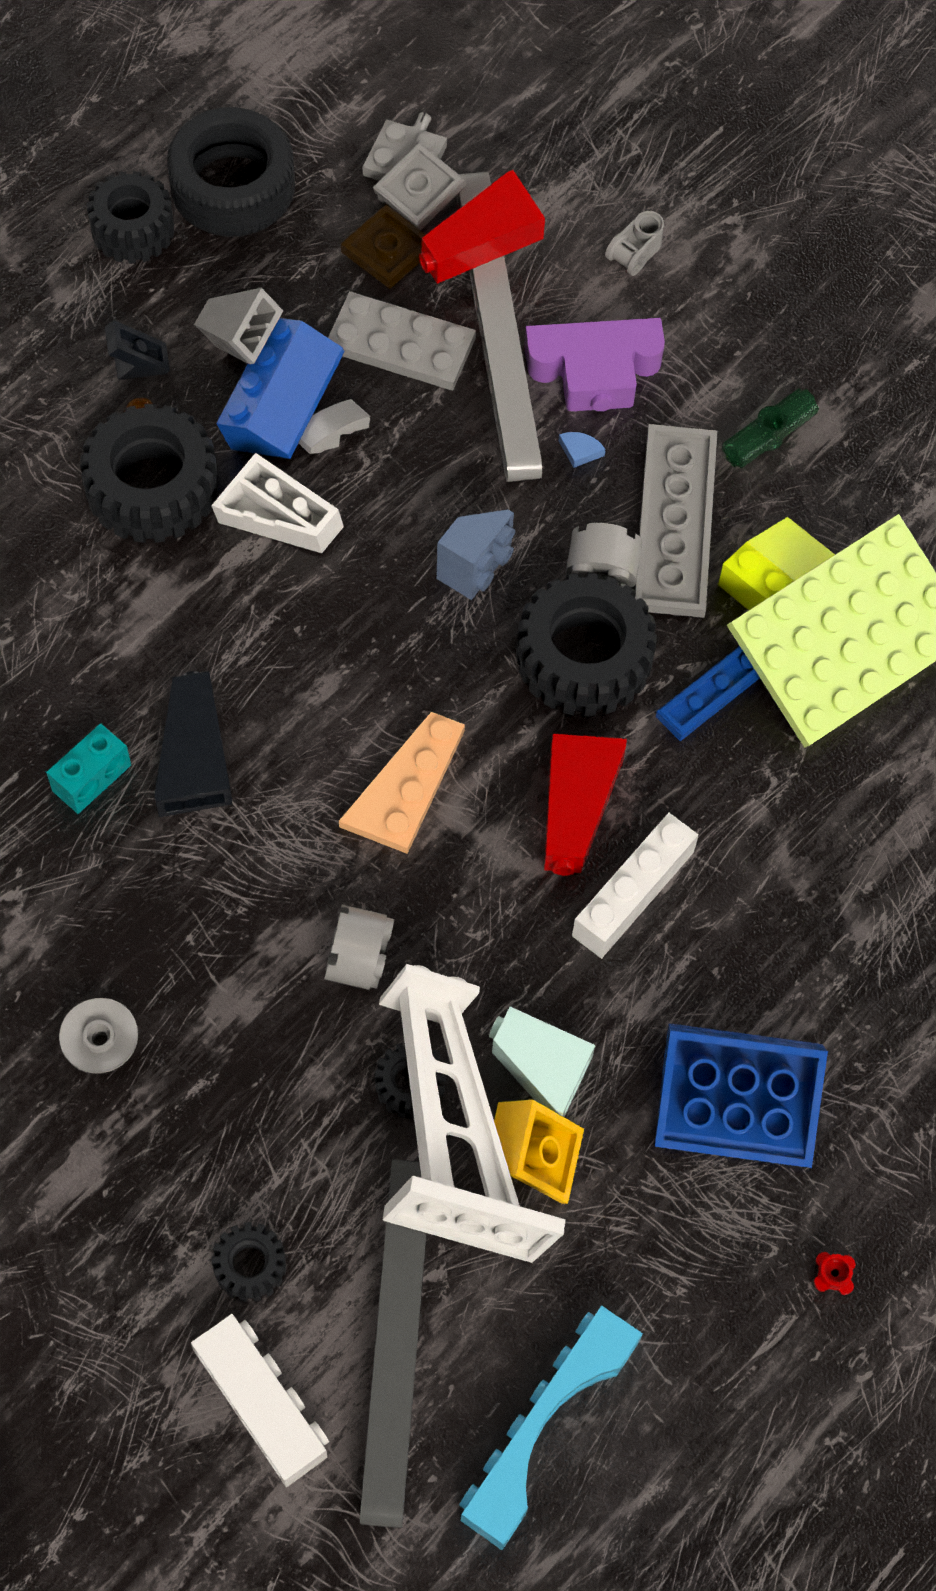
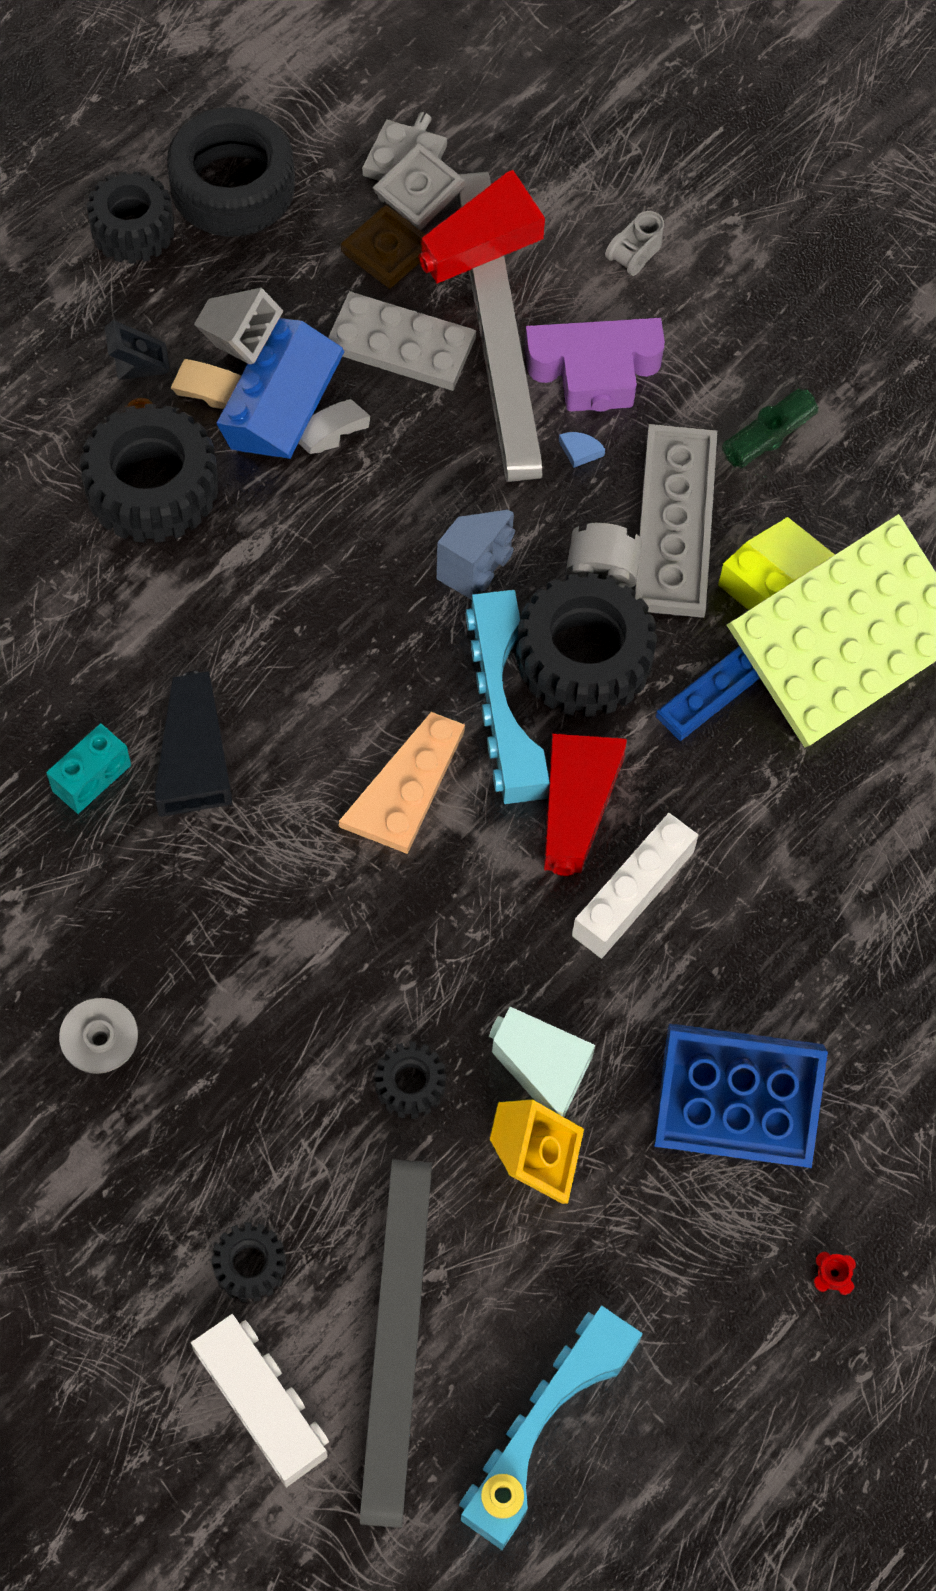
white wedge [212,453,344,553] -> none
light grey brick [324,904,394,990] -> none
white piece [379,964,565,1263] -> none
none -> tan slope [171,359,241,409]
none -> medium azure arch [466,590,550,804]
none -> light yellow plate [481,1474,524,1519]

